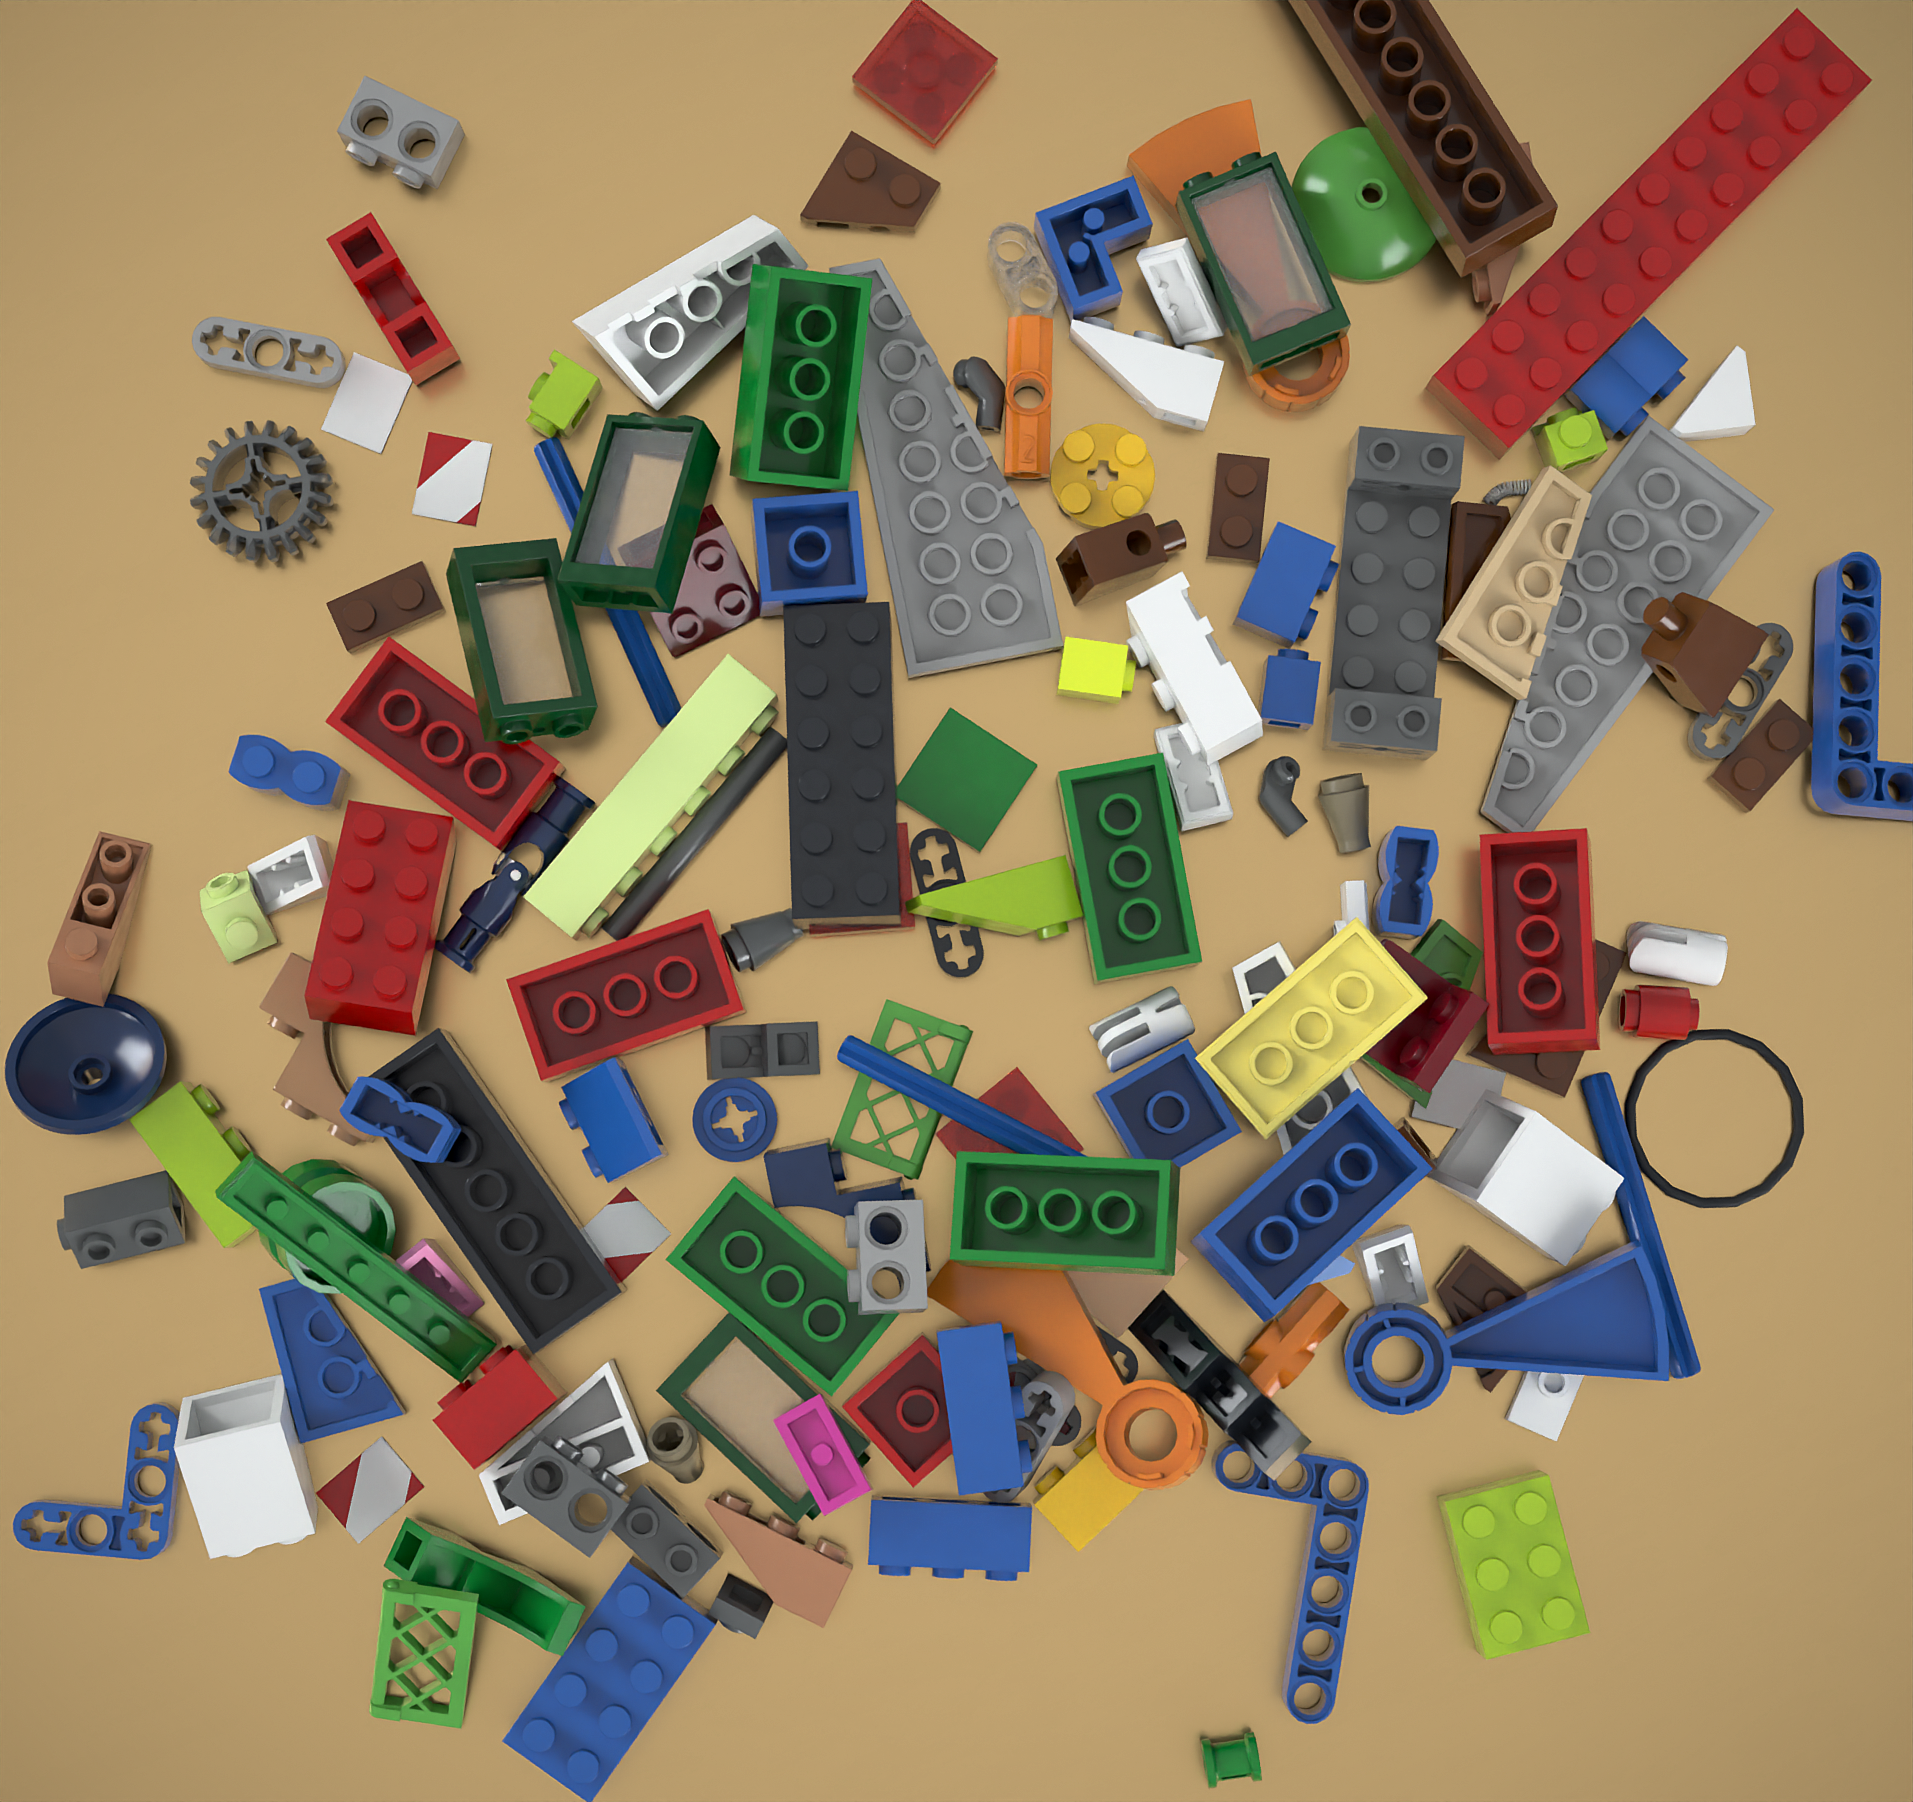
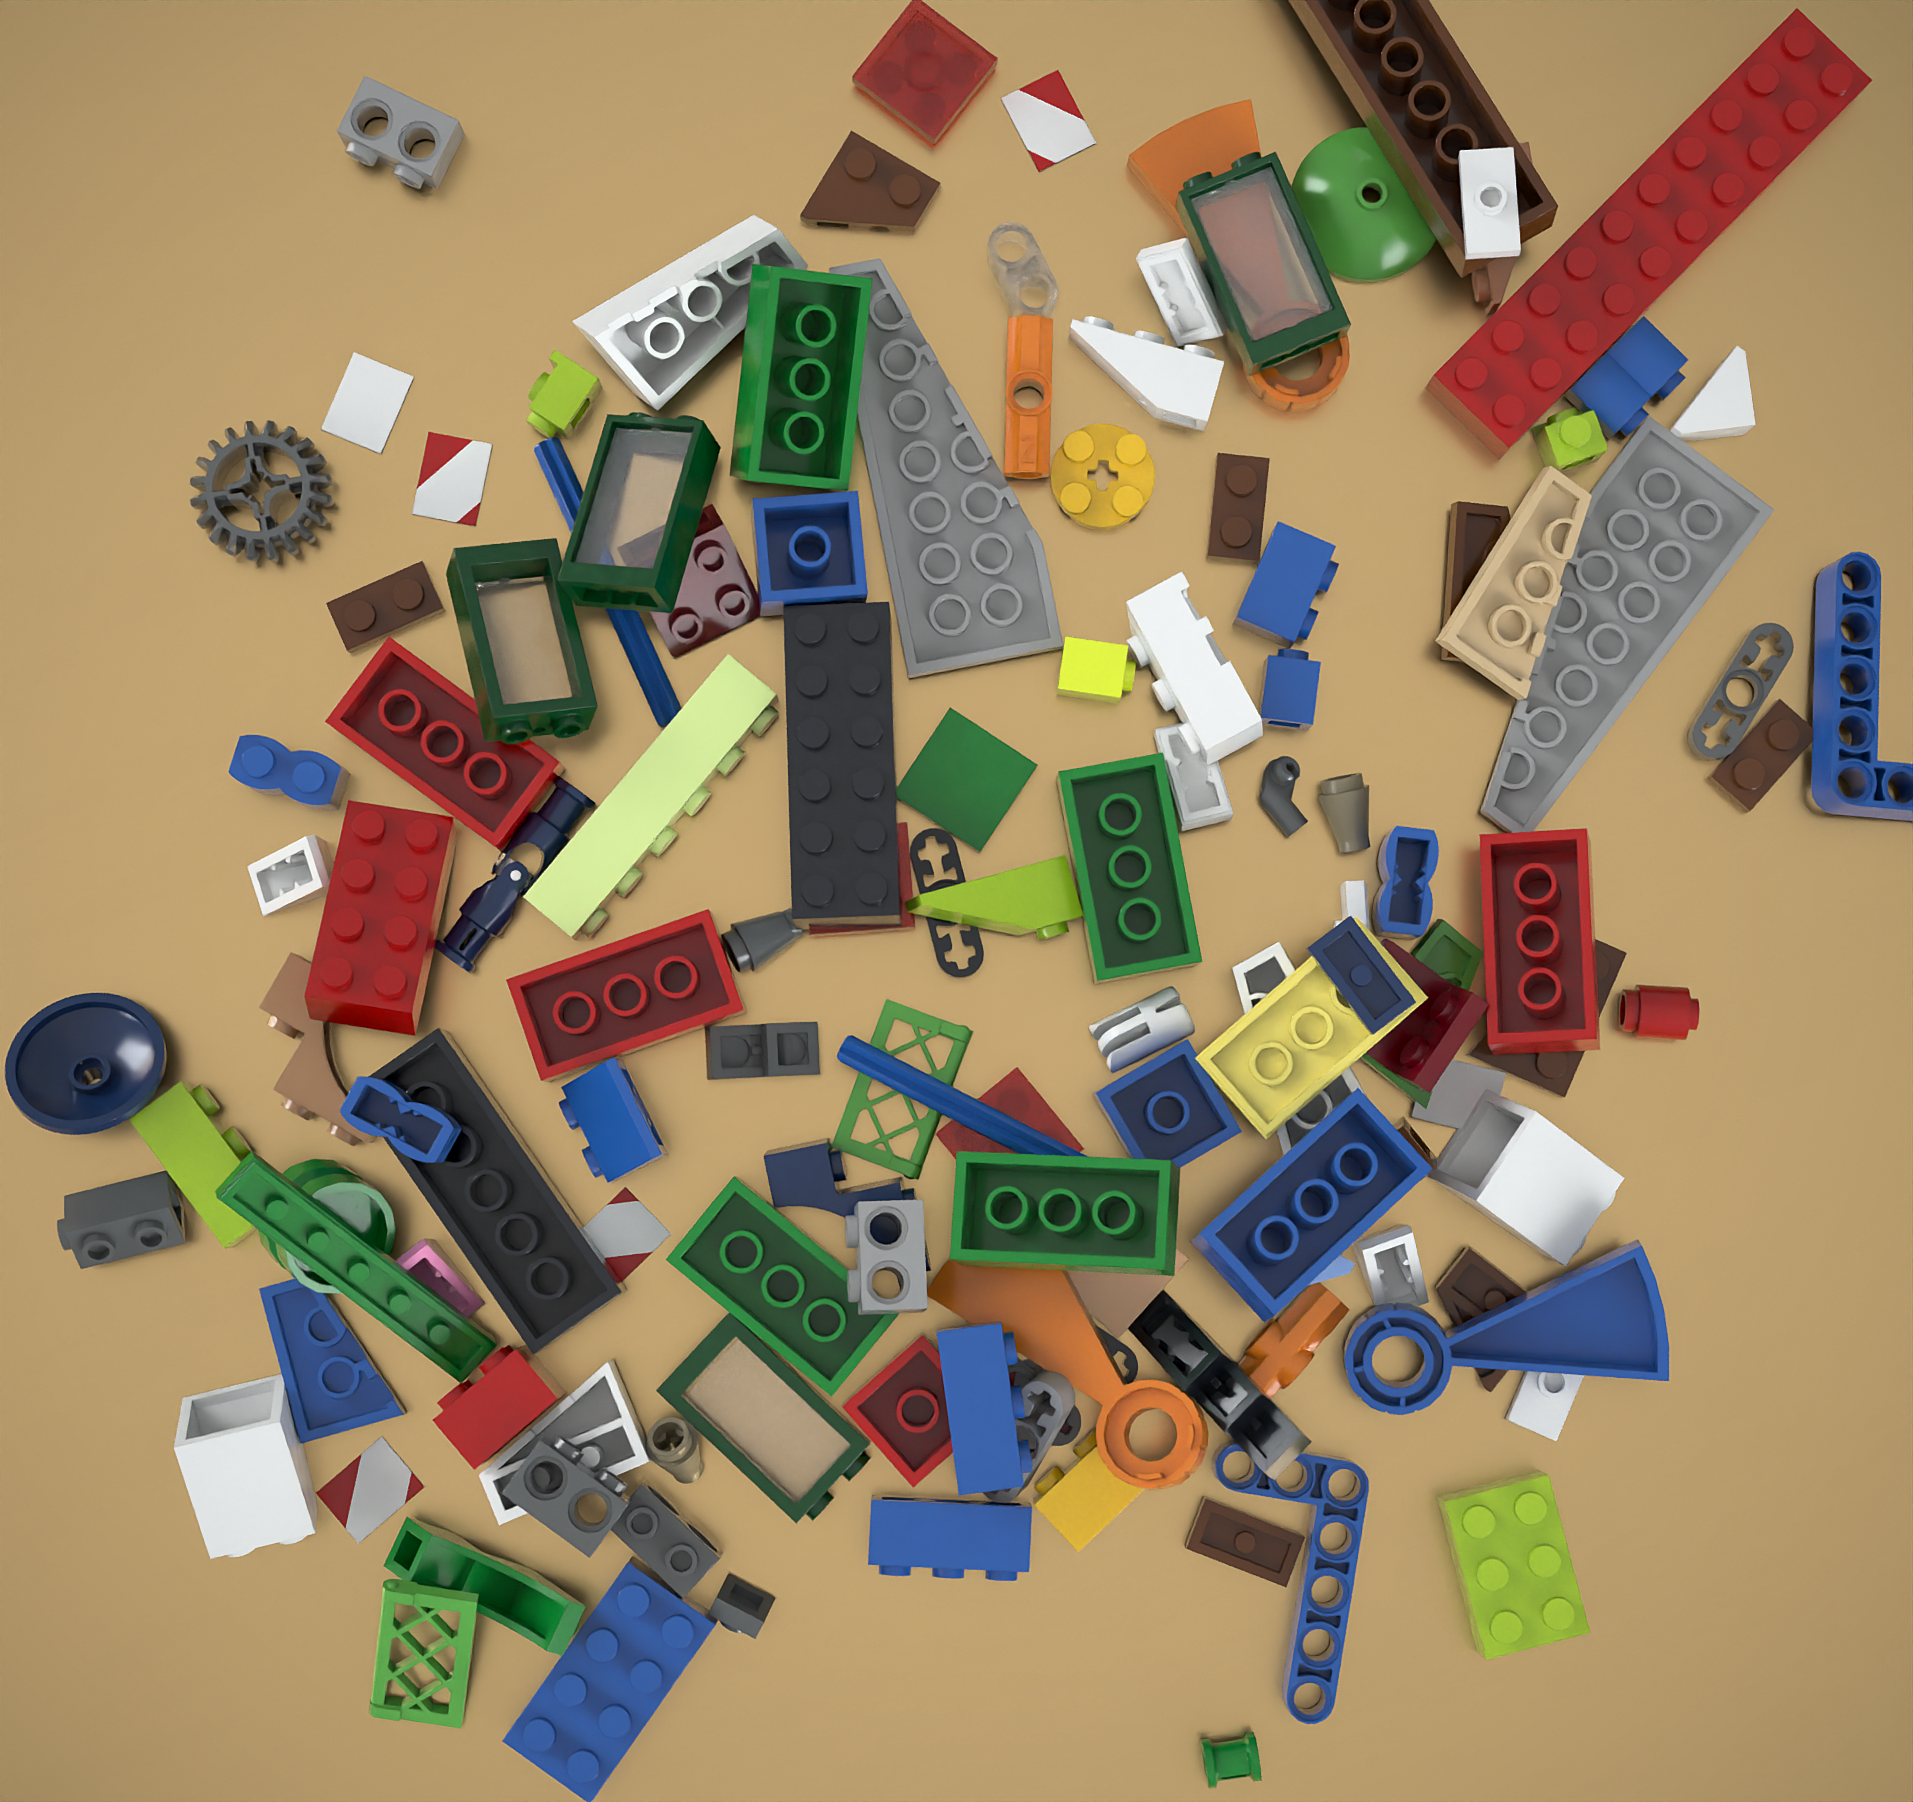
blue beam [13,1403,180,1560] -> none
nougat slope [47,831,151,1007] -> none
light grey beam [192,317,346,388] -> none
yellowish green bracket [199,870,277,964] -> none
red arch [326,212,460,385] -> none
dark grey piece [601,727,787,941] -> none
blue gear [692,1077,777,1162] -> none
nougat slope [704,1491,853,1628] -> none
dark pink plate [773,1394,873,1516] -> none
dark grey arm [953,356,1005,432] -> none
blue brick [1034,175,1153,323] -> none
reddish brown torso [1056,513,1187,607] -> none
dark grey plate [1322,426,1465,760] -> none
white leg [1483,479,1531,505] -> none
blue axle [1581,1072,1701,1379] -> none
black piece [1625,1029,1804,1208] -> none
white arm [1627,921,1728,986] -> none
reddish brown torso [1641,592,1769,718] -> none
none -> white sticker [1001,70,1096,172]
none -> reddish brown plate [1185,1497,1305,1587]
none -> dark blue plate [1306,916,1416,1035]
none -> white plate [1458,147,1521,259]

